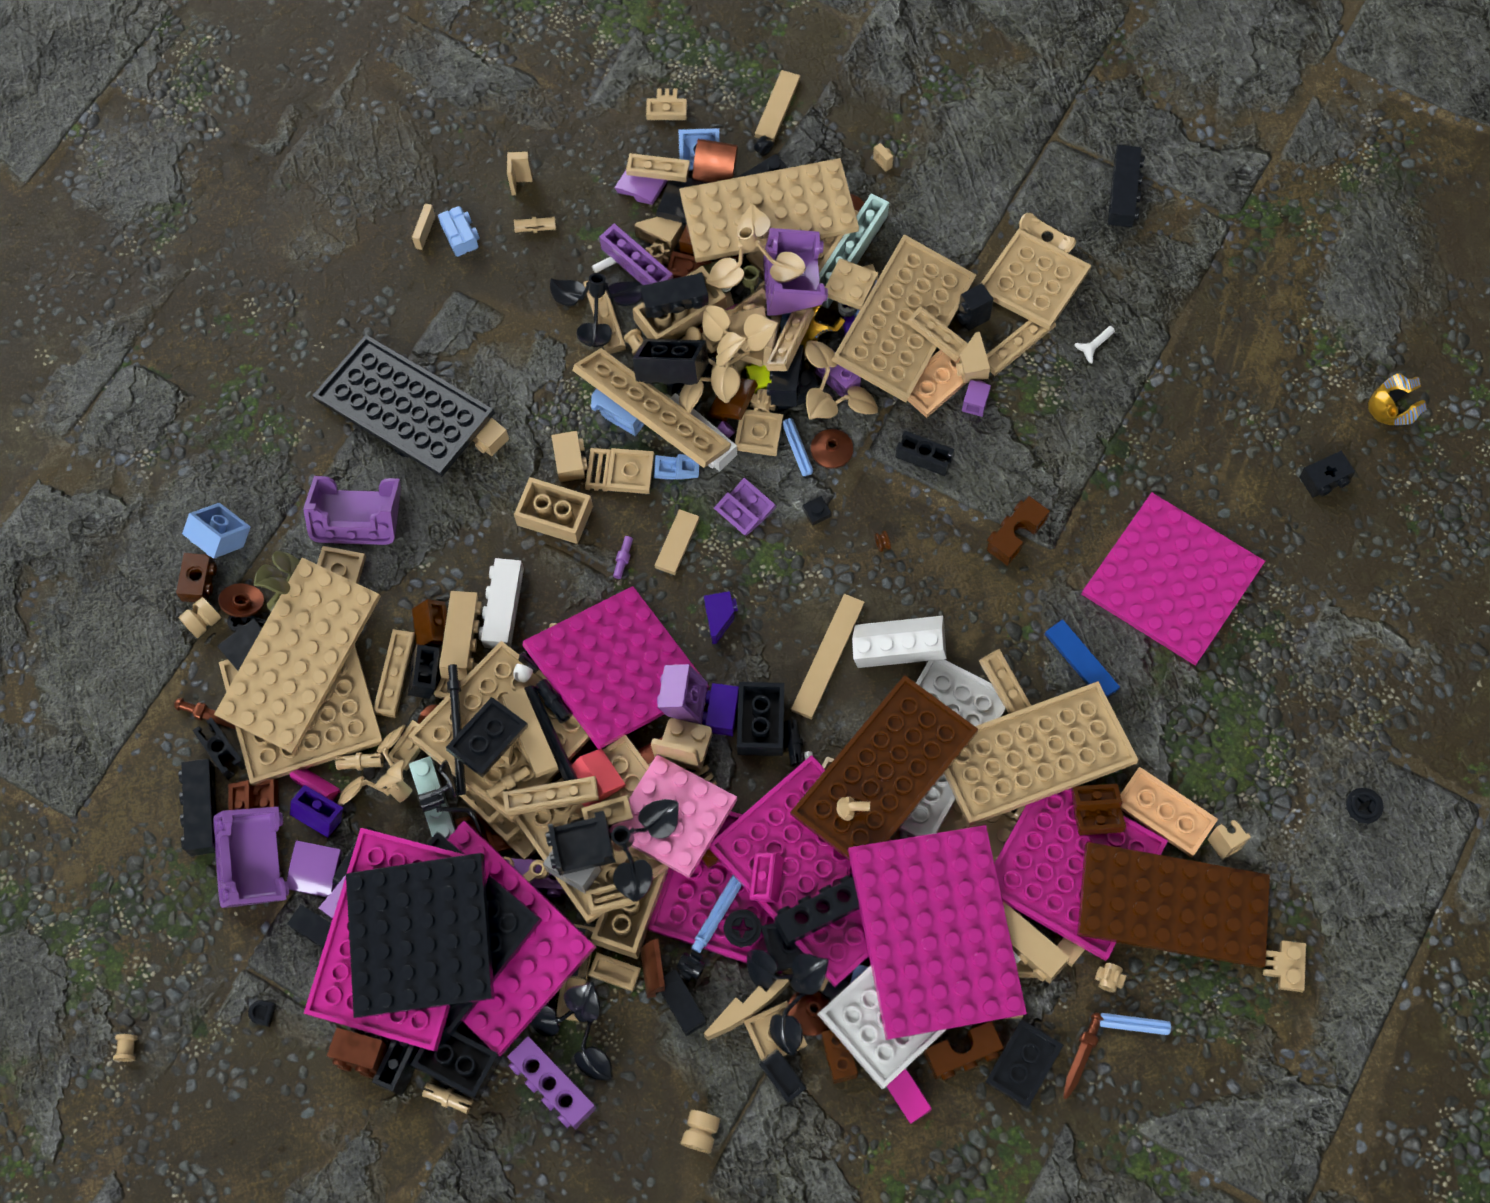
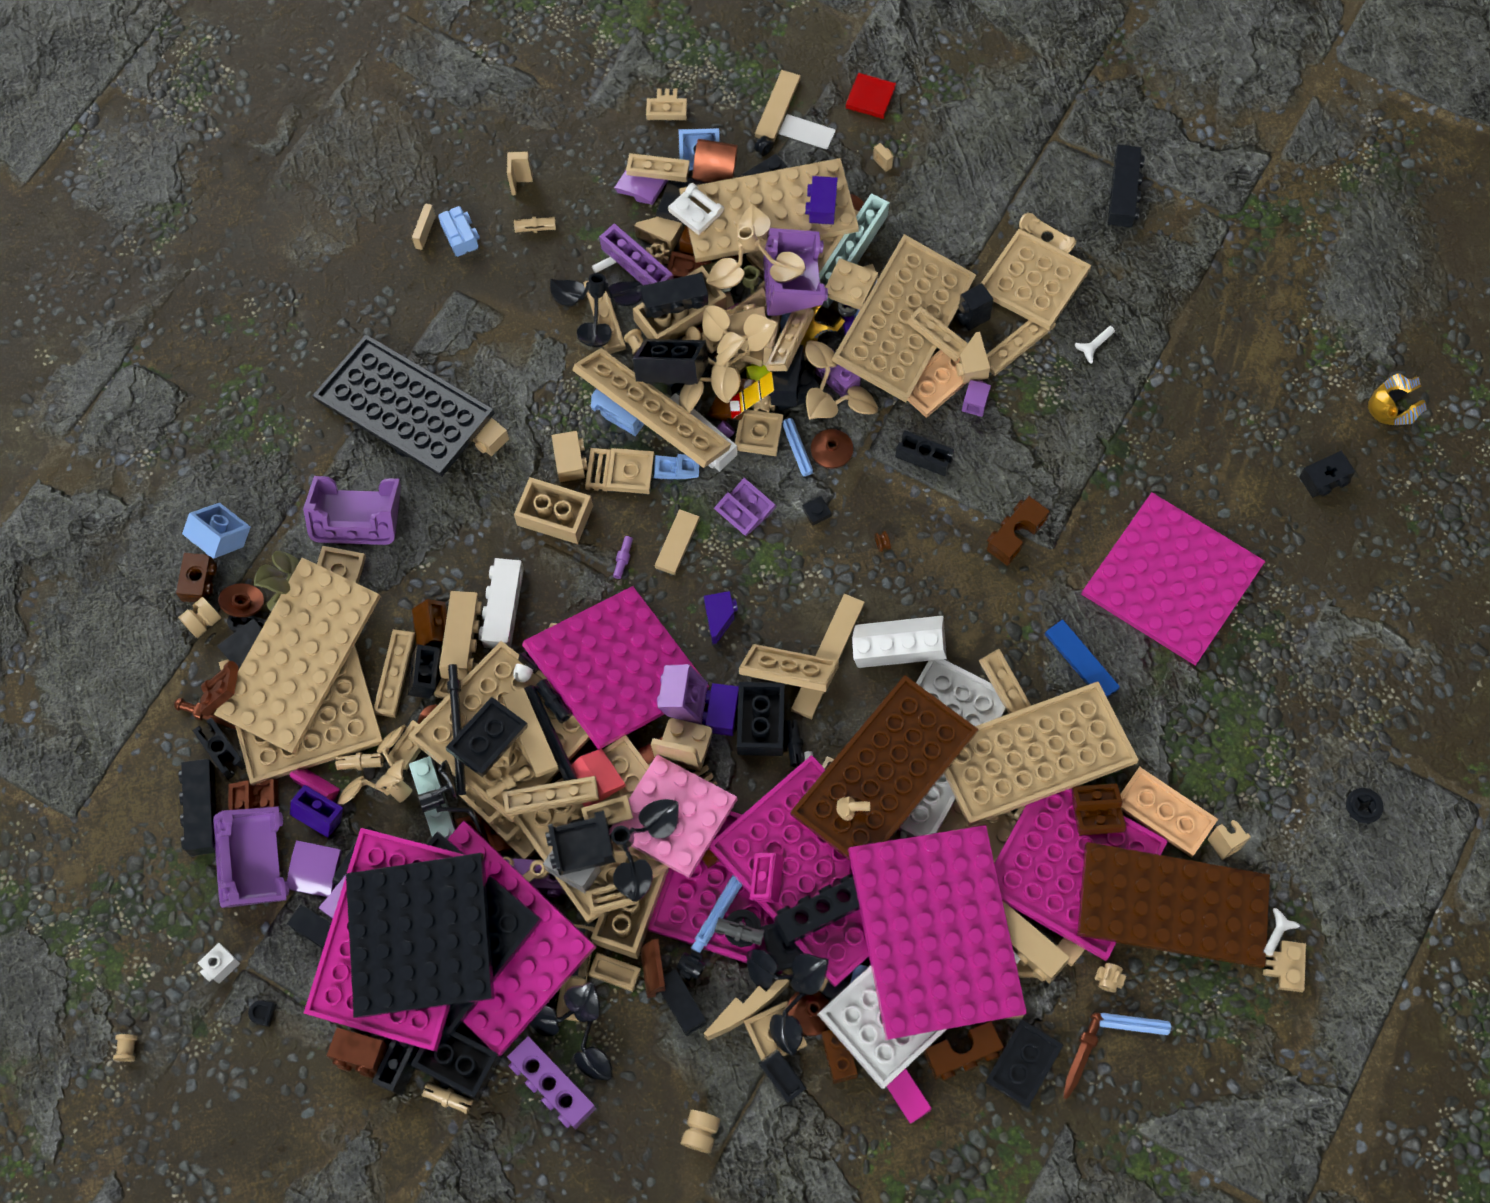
none -> white brick [198,943,240,983]
none -> copper plate [200,661,239,717]
none -> white plate [668,183,724,235]
none -> dark grey pin [715,917,764,945]
none -> yellow sticker [730,372,774,419]
none -> tan tile [739,644,839,692]
none -> white sticker [778,114,835,149]
none -> dark purple brick [805,176,838,225]
none -> red tile [846,73,896,119]
none -> white piece [1264,908,1300,956]

